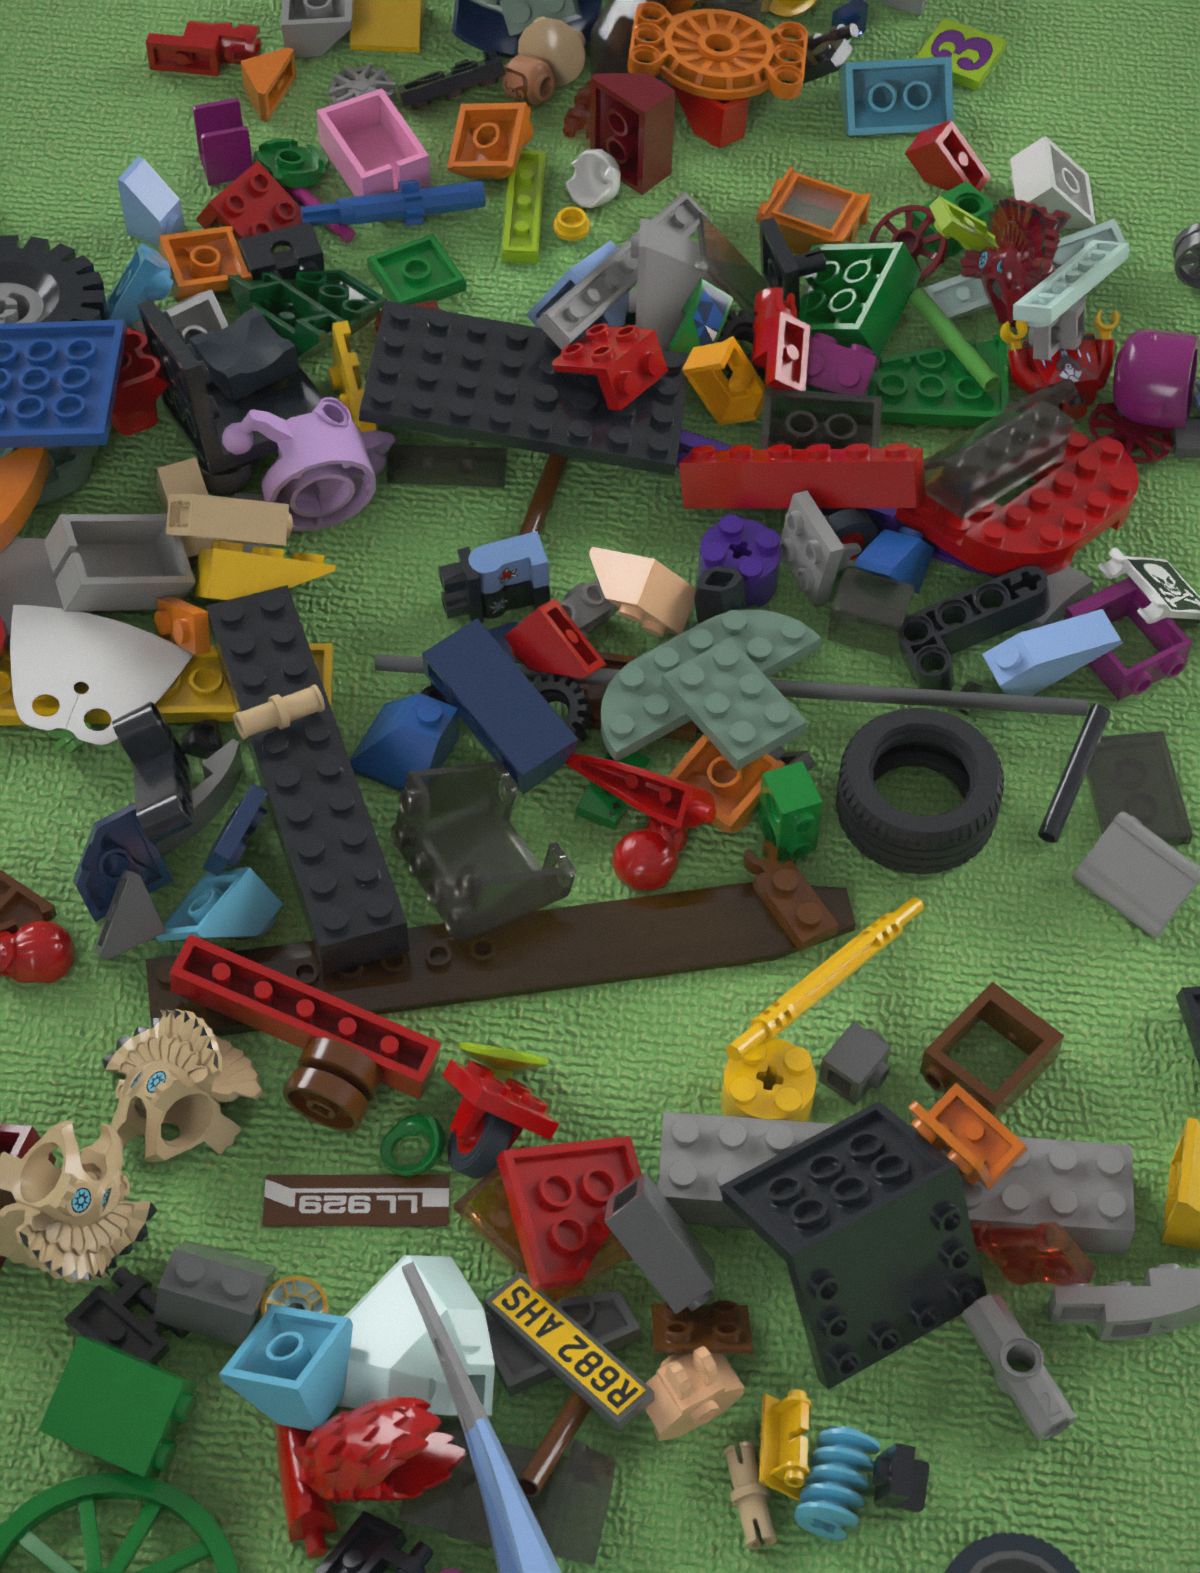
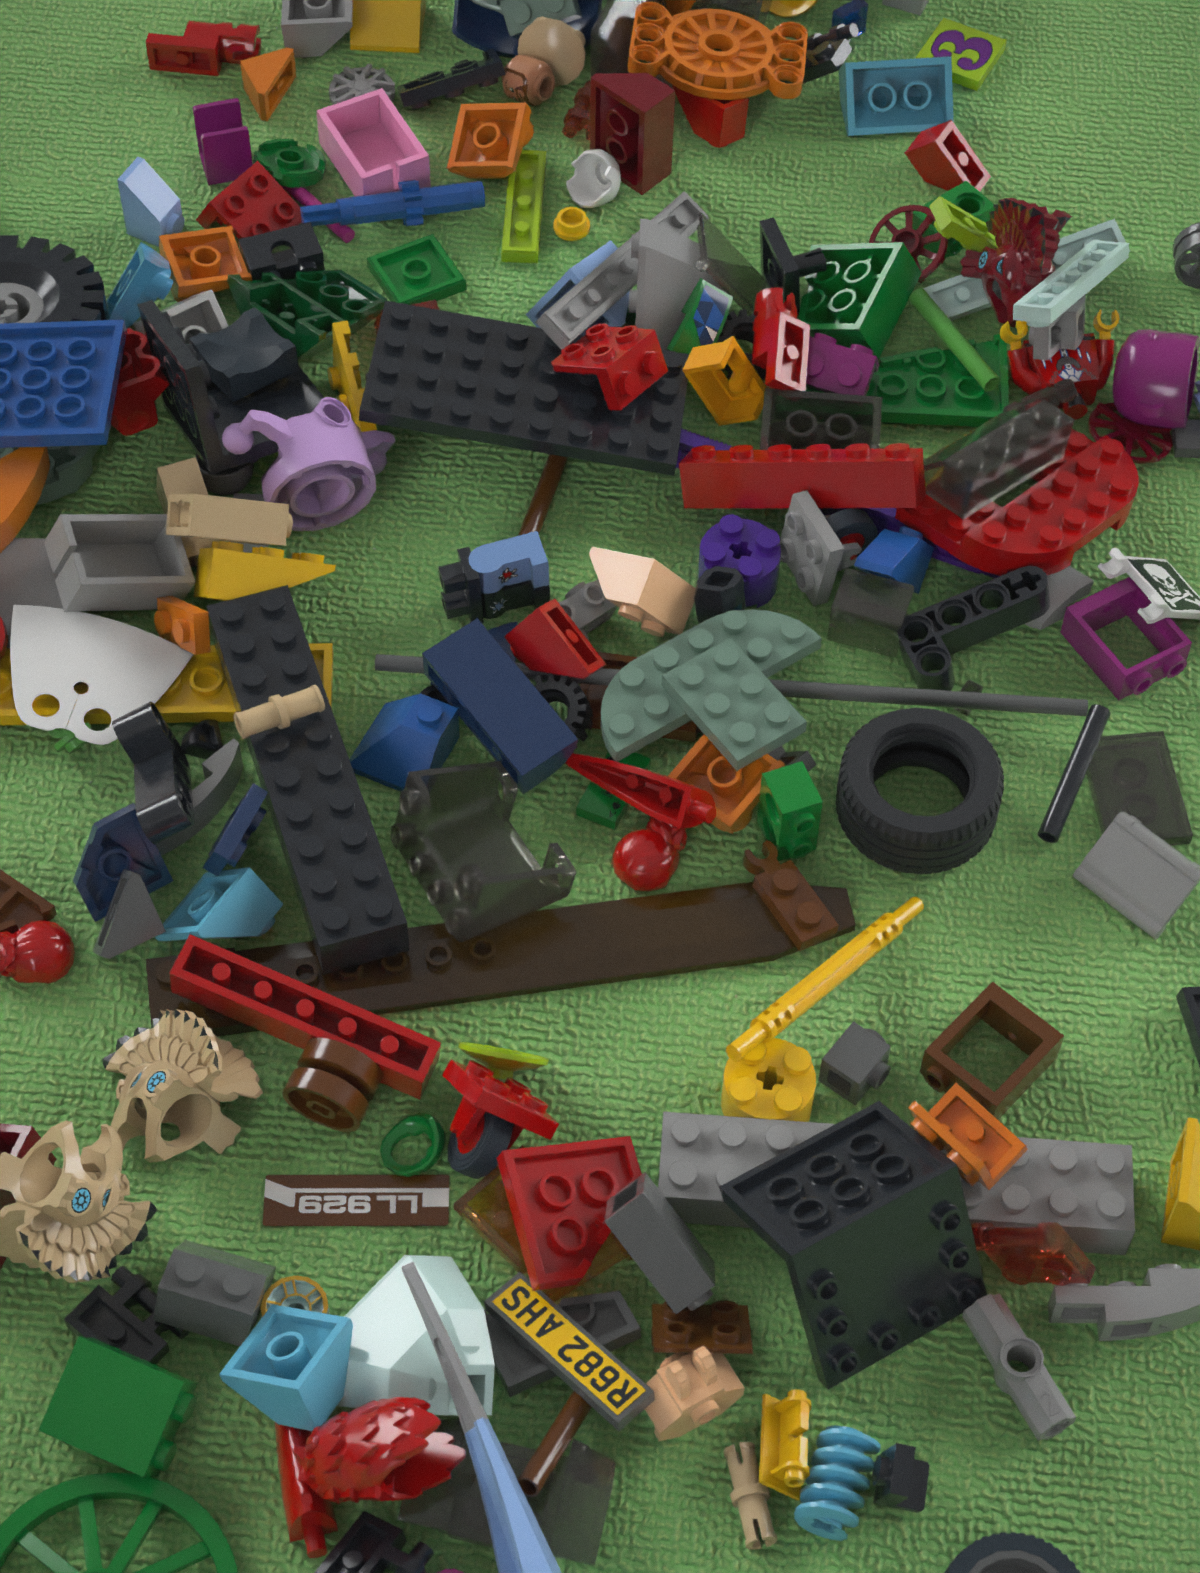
clear smoke tile [387,444,507,487] -> none
orange window [756,166,871,254] -> none
light blue slope [982,609,1123,696] -> none
white slope [1010,136,1096,229] -> none

